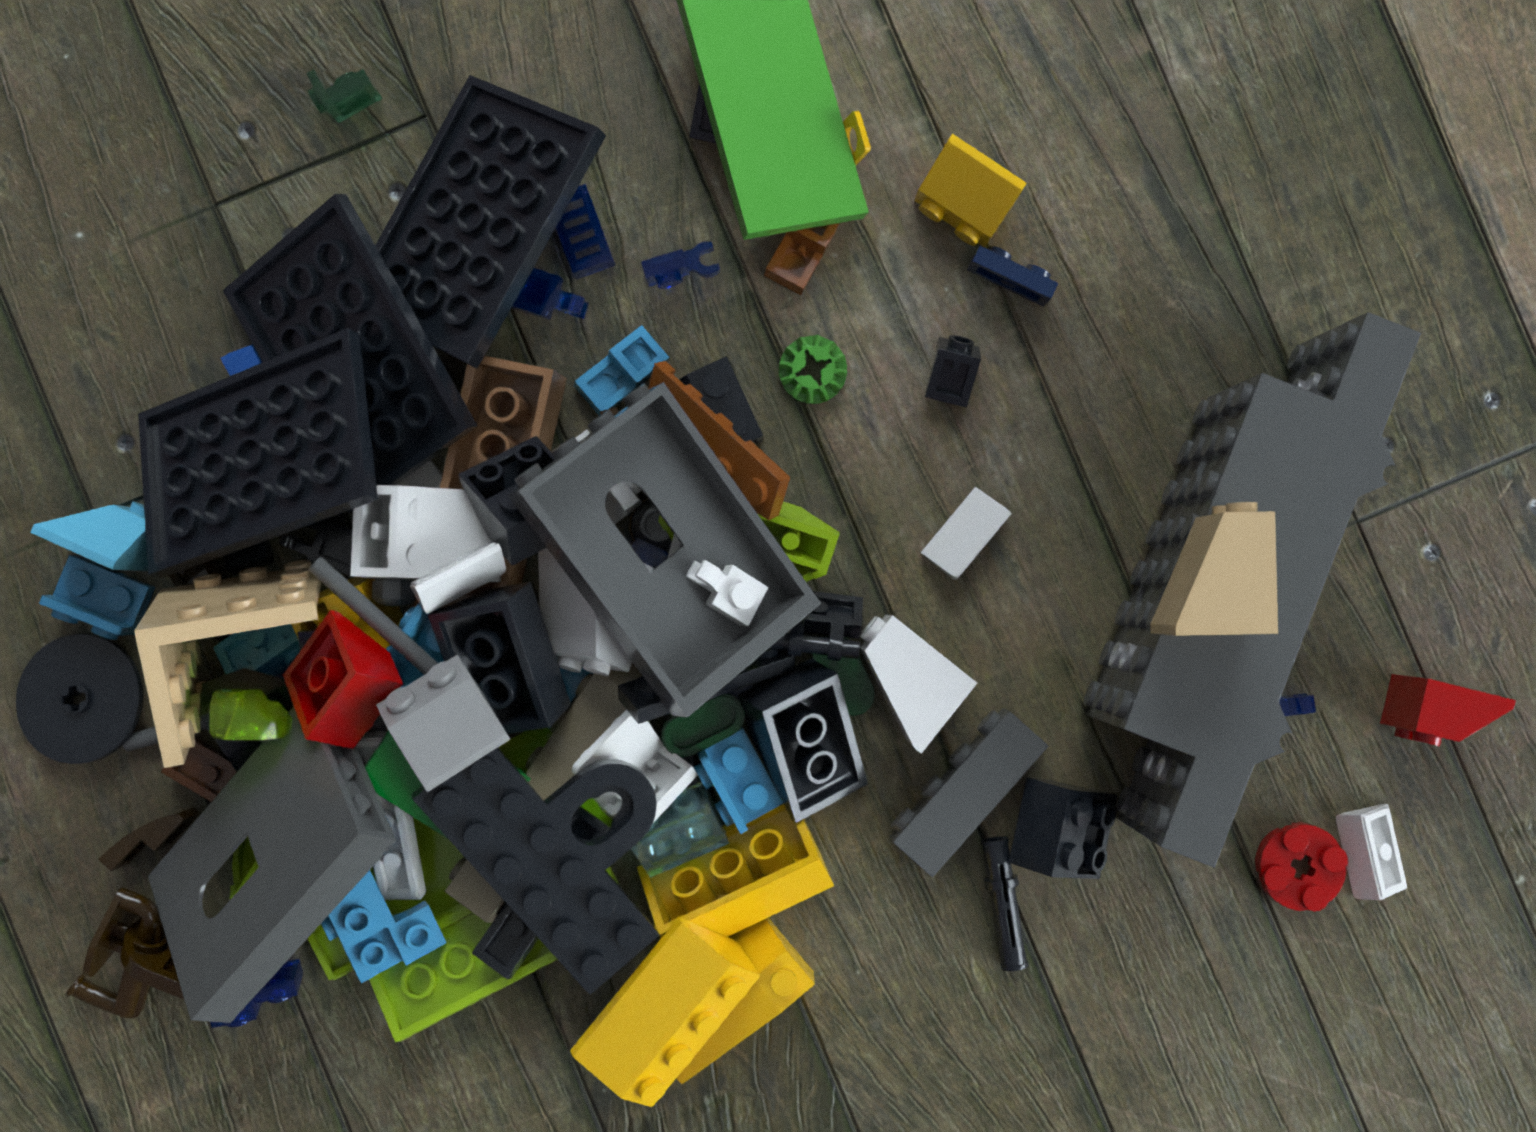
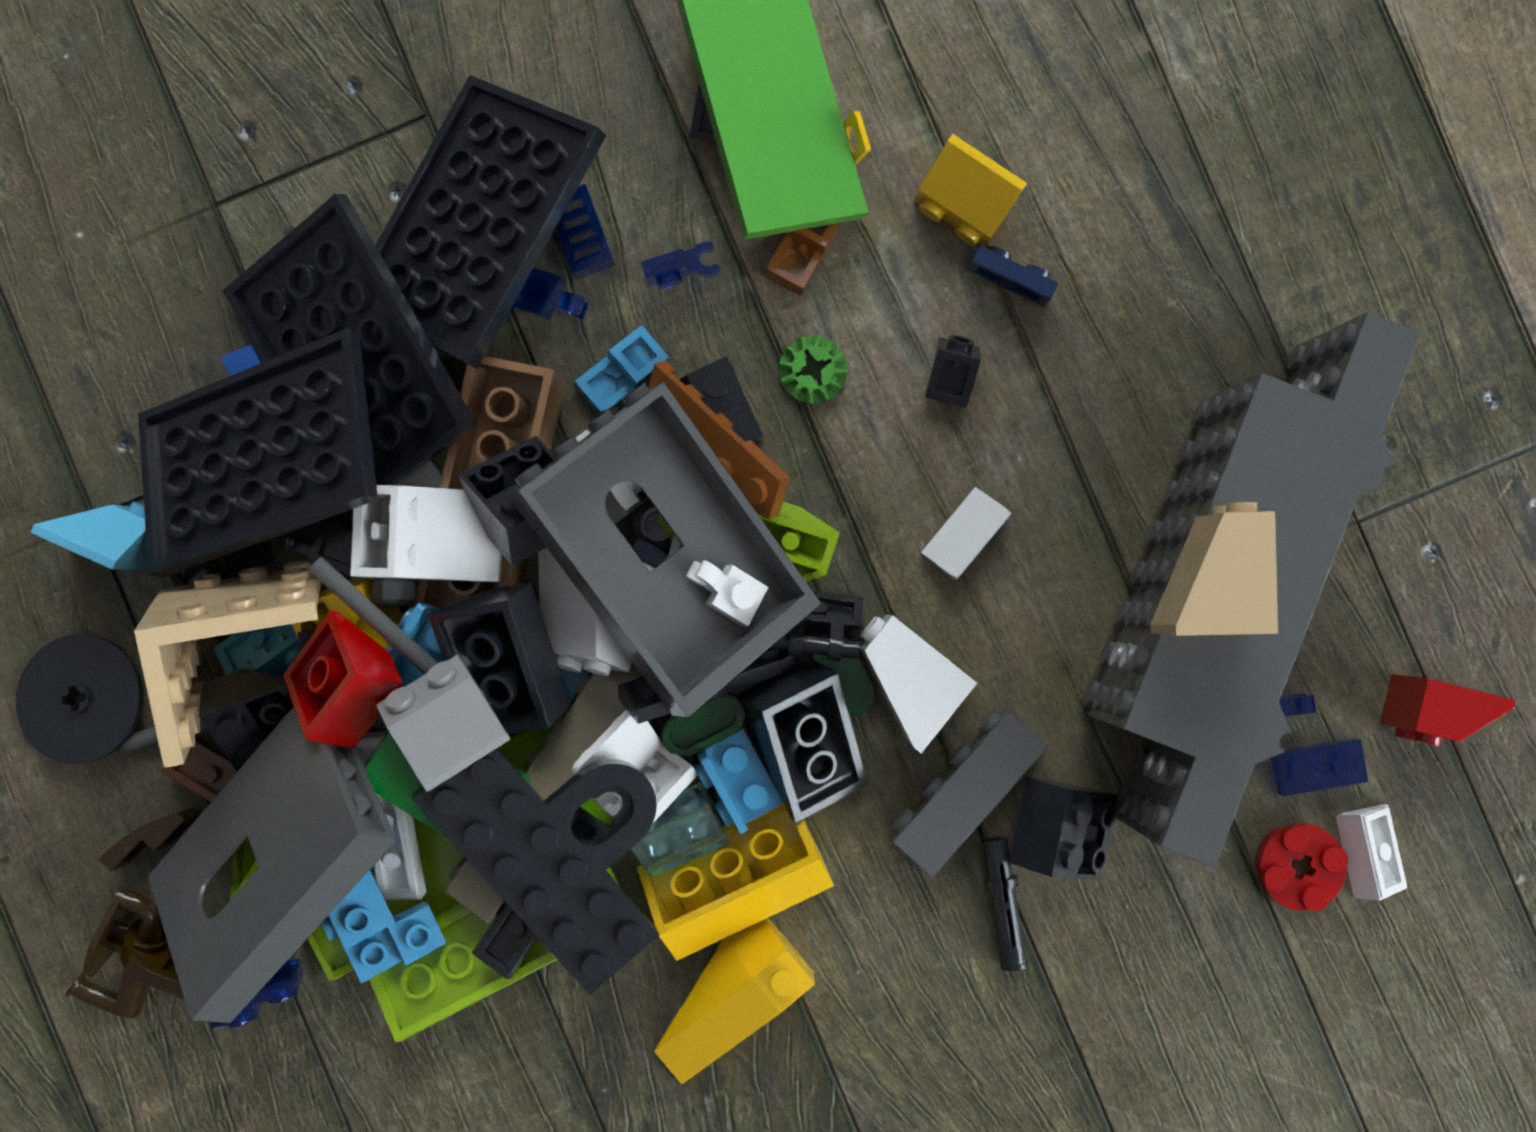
dark azure bracket [39,555,155,640] -> none
clear neon green rock [210,689,293,740] -> none
clear green bracket [306,69,383,123] -> none
white slope [410,542,506,614] -> none
yellow slope [570,917,761,1107] -> none
none -> clear blue plate [1271,738,1369,796]

